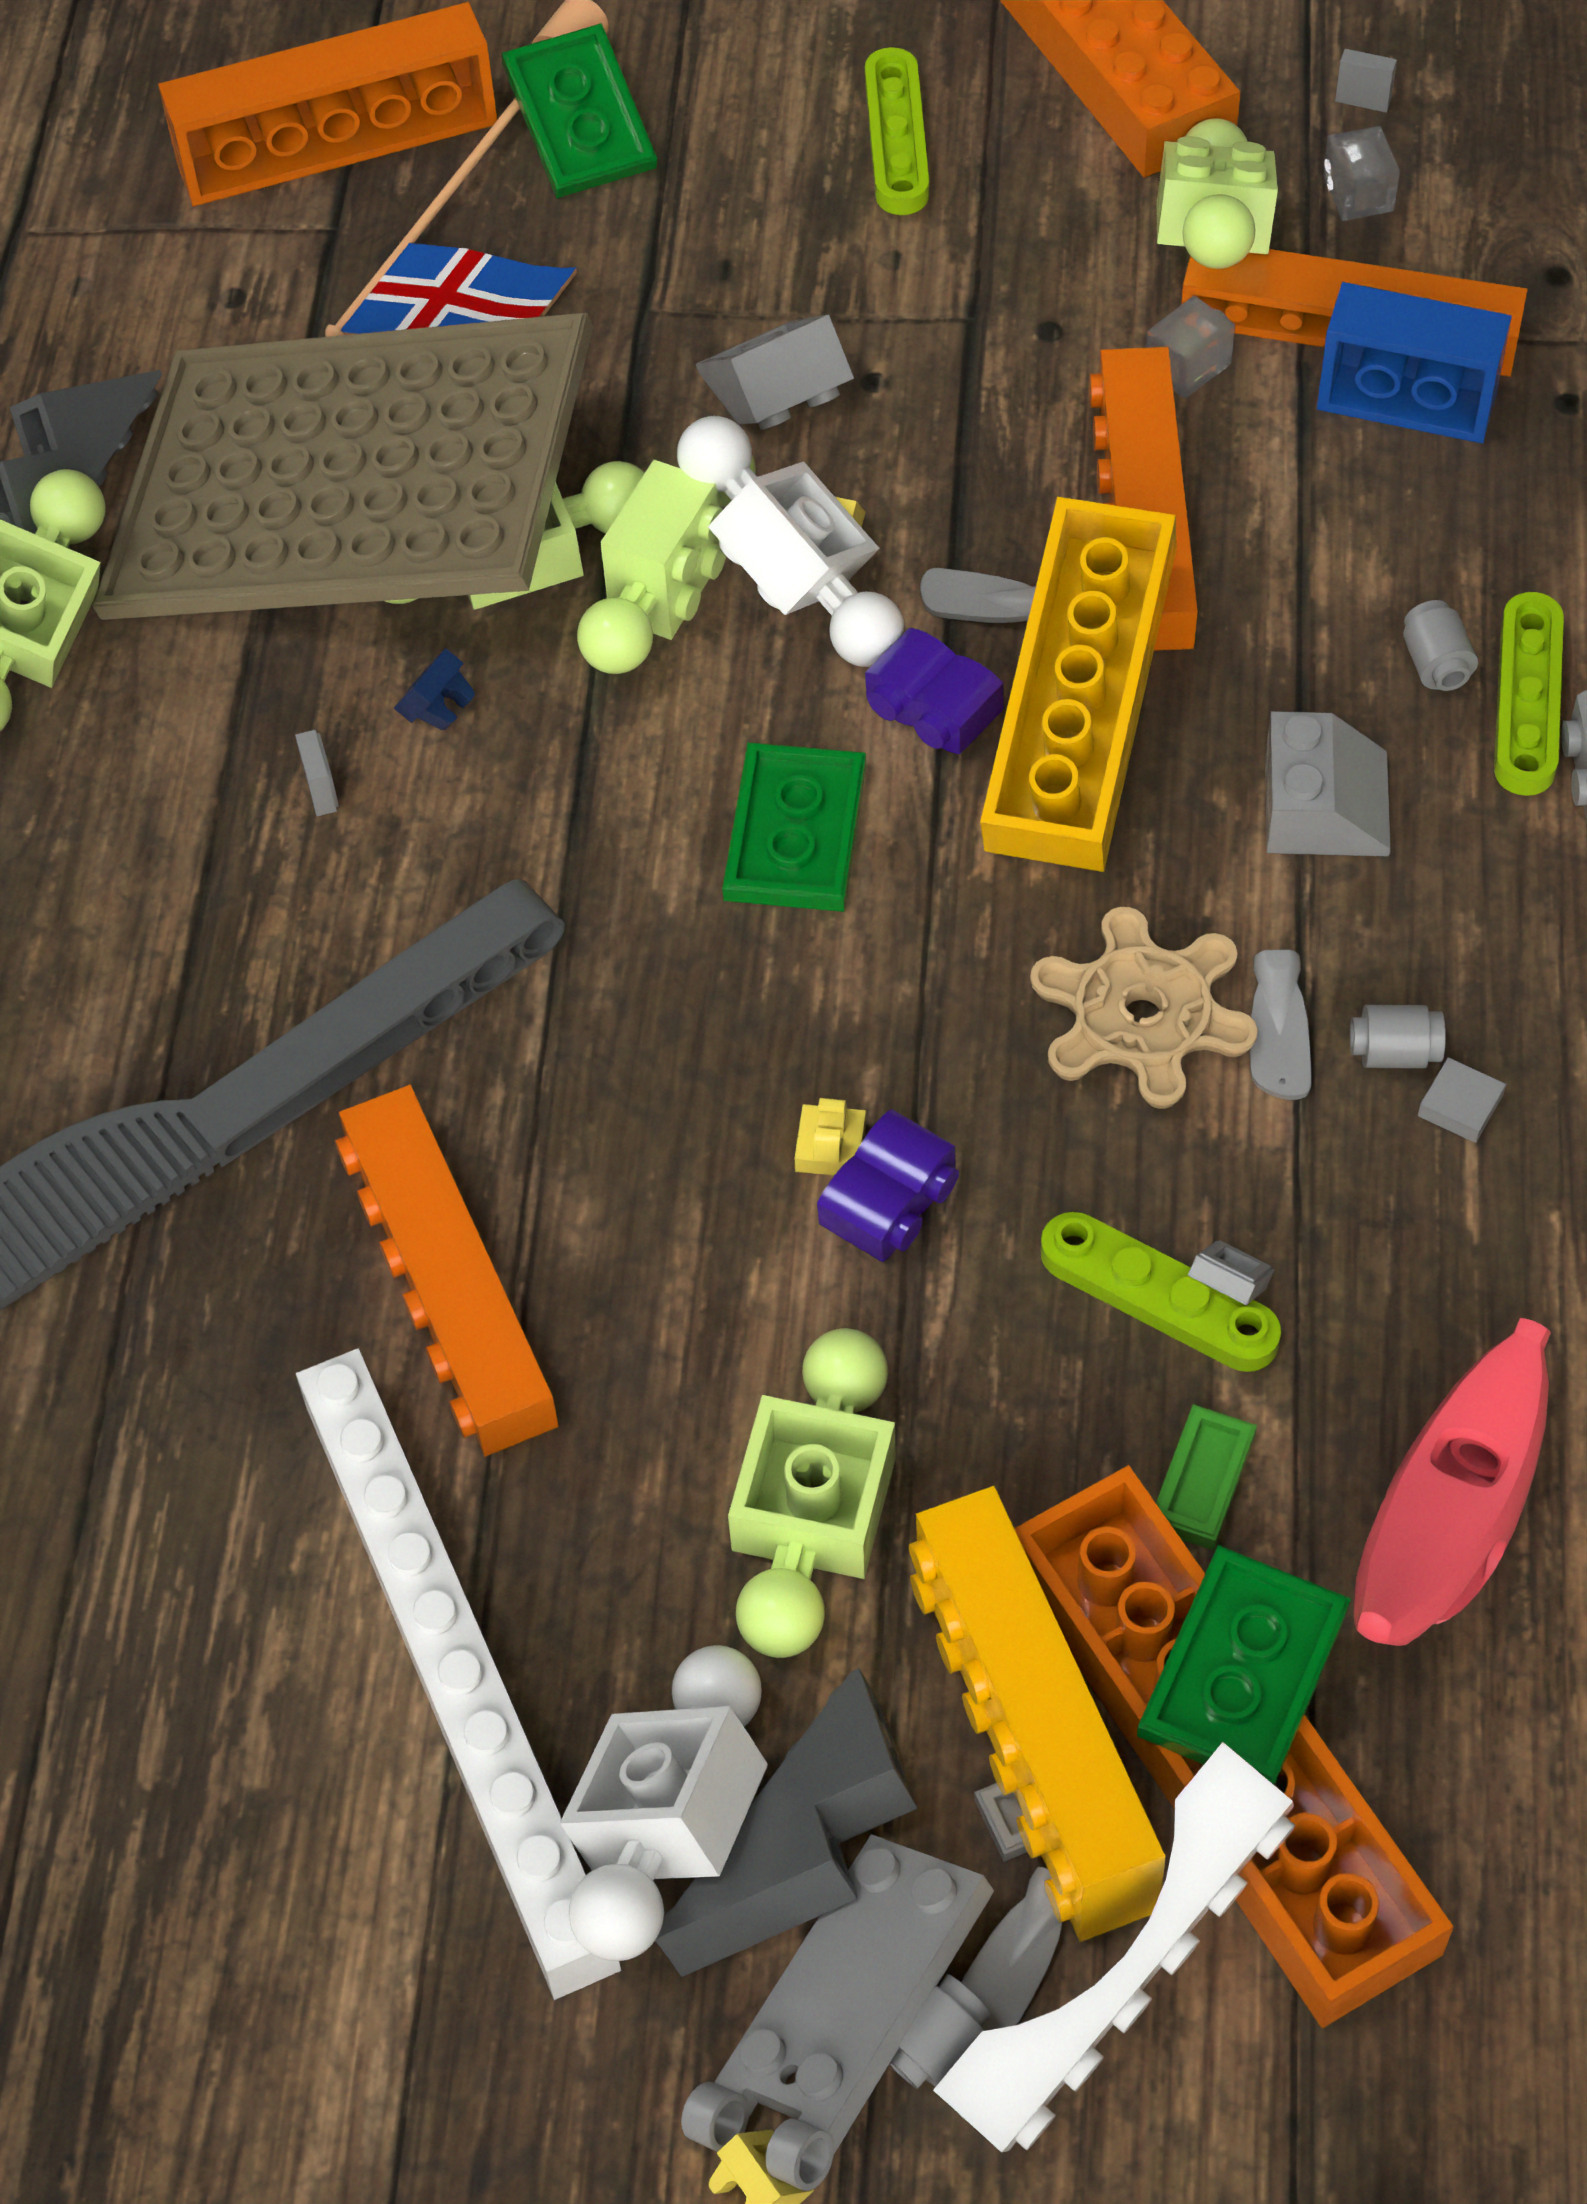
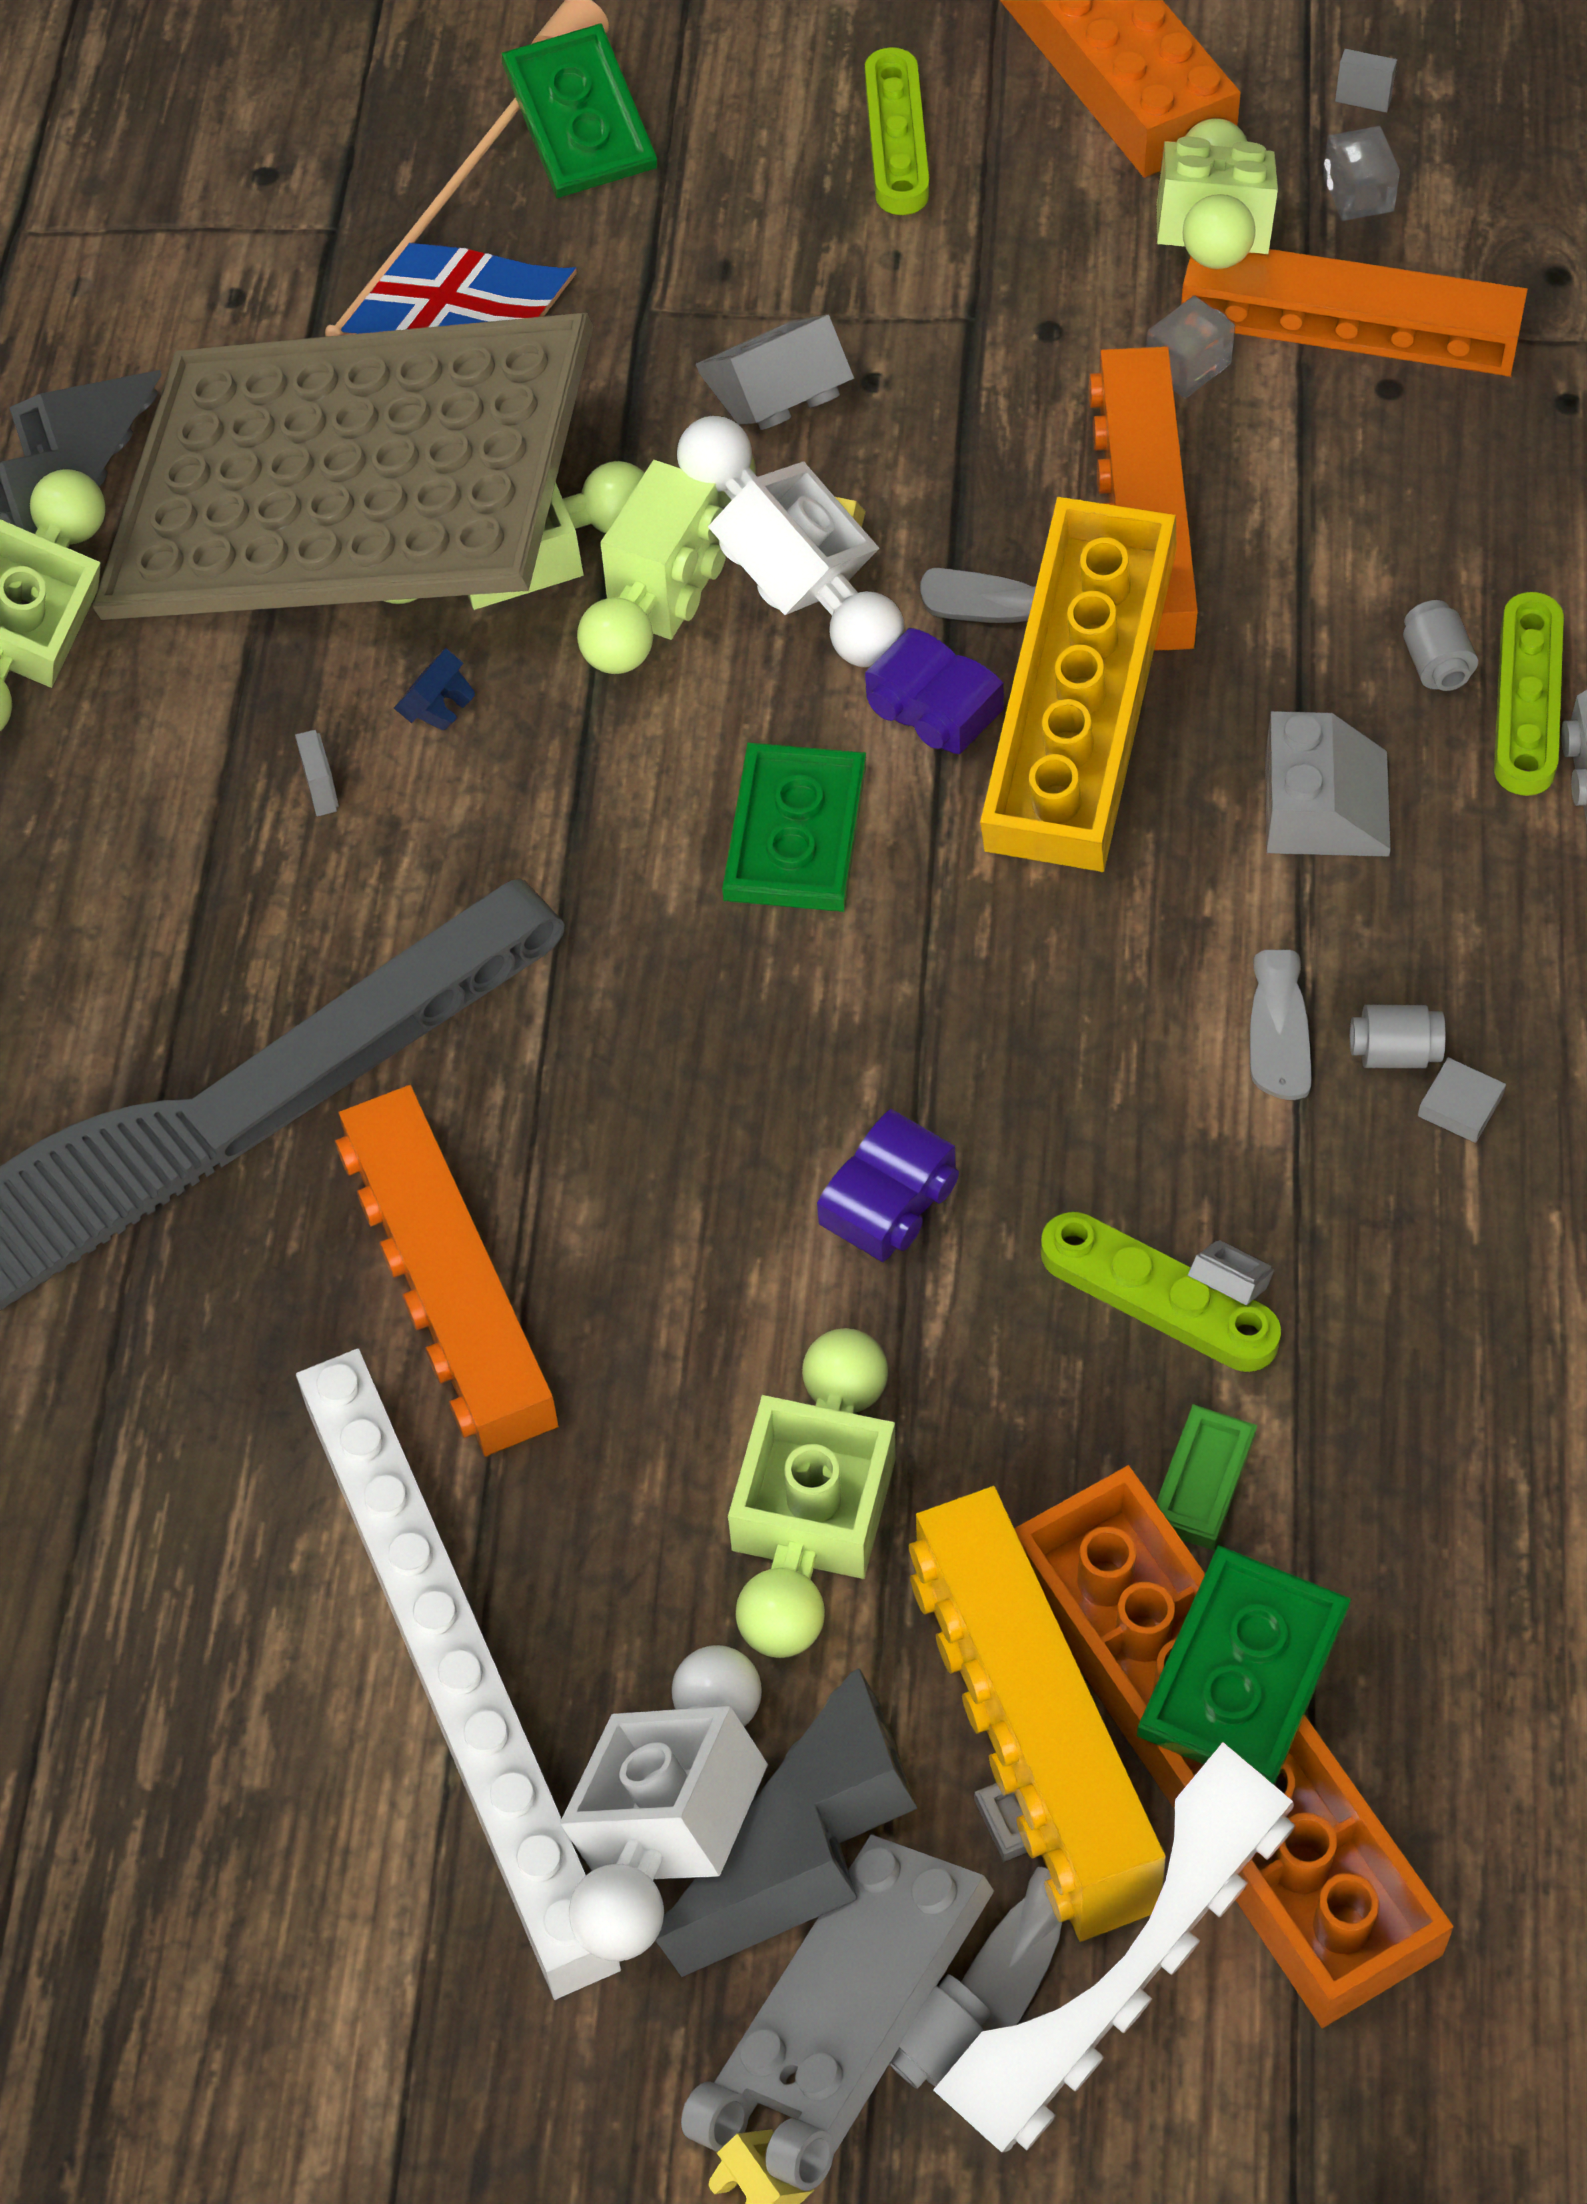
orange brick [158,2,497,207] -> none
light yellow tile [794,1098,866,1176] -> none
tan plate [1030,907,1258,1109] -> none
blue brick [1317,282,1512,444] -> none
coral piece [1354,1318,1551,1646] -> none

